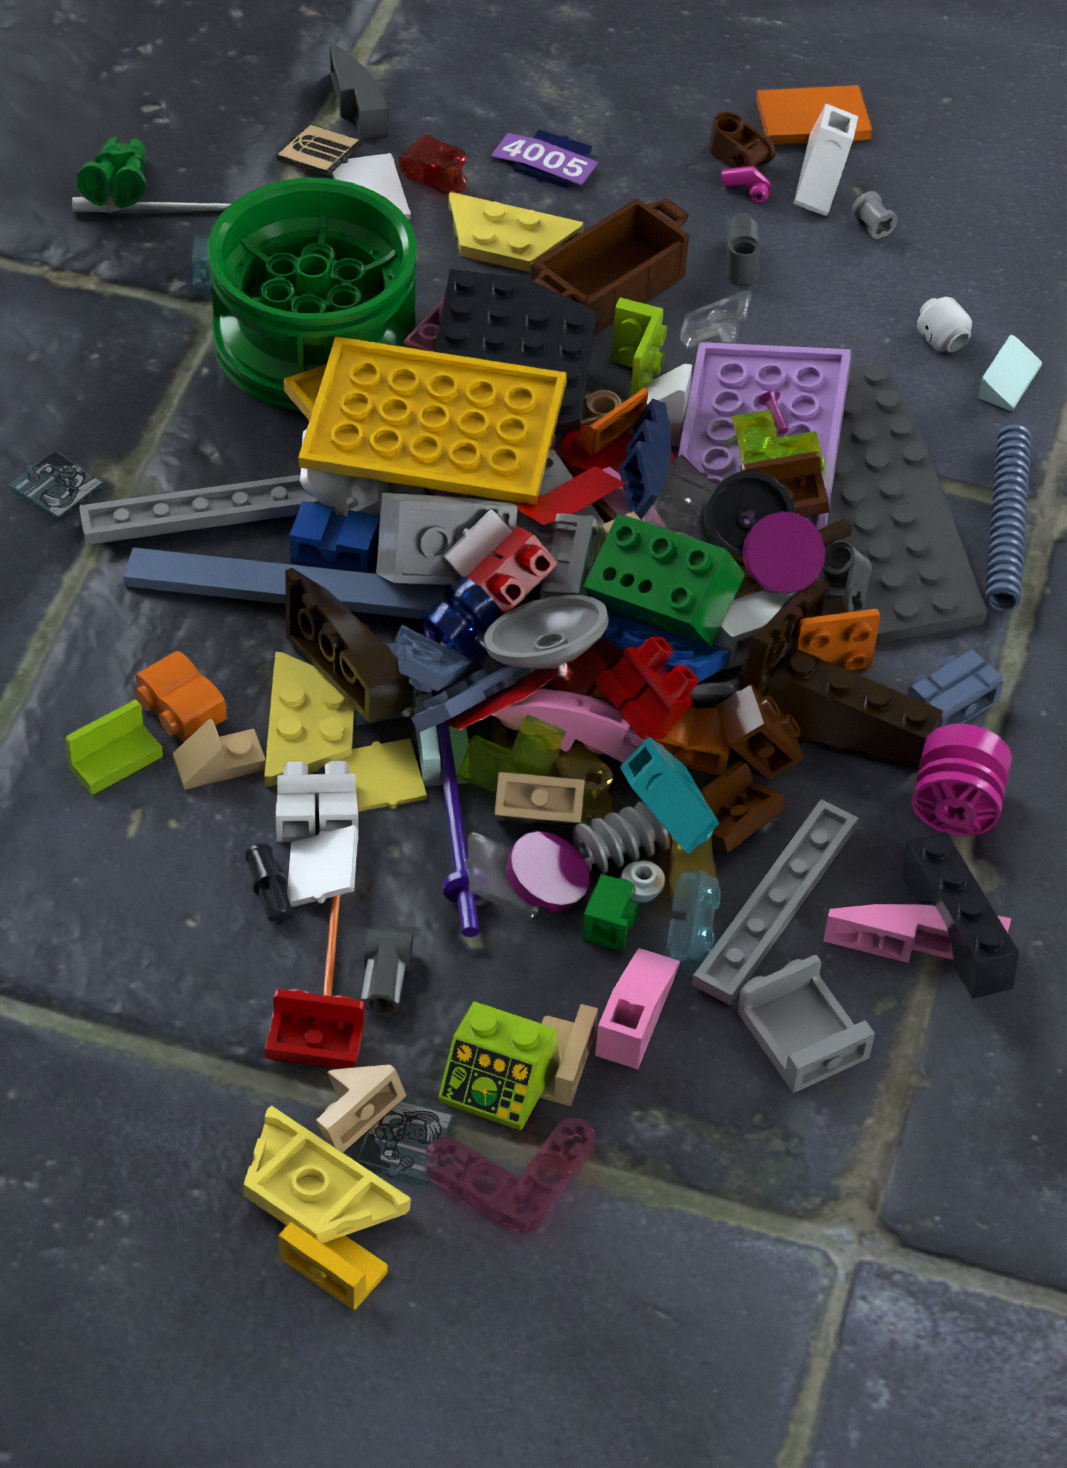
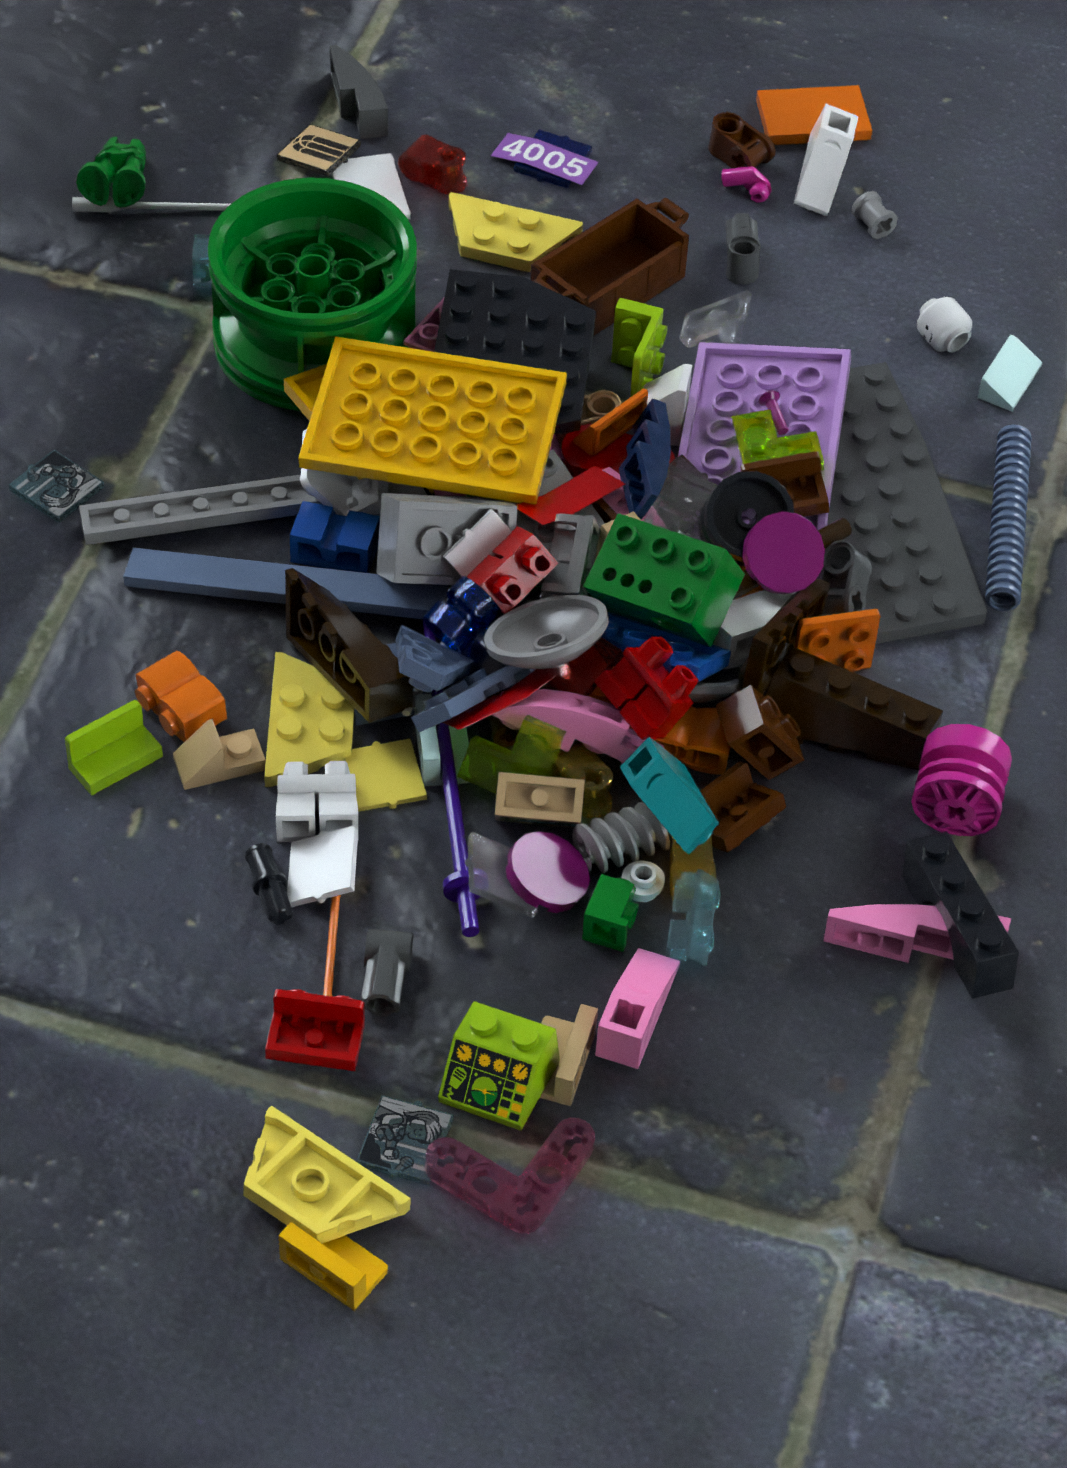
tan slope [316,1064,406,1153] -> none
light grey plate [692,799,858,1005] -> none
light grey panel [737,955,875,1093] -> none
sand blue brick [907,650,1004,727] -> none

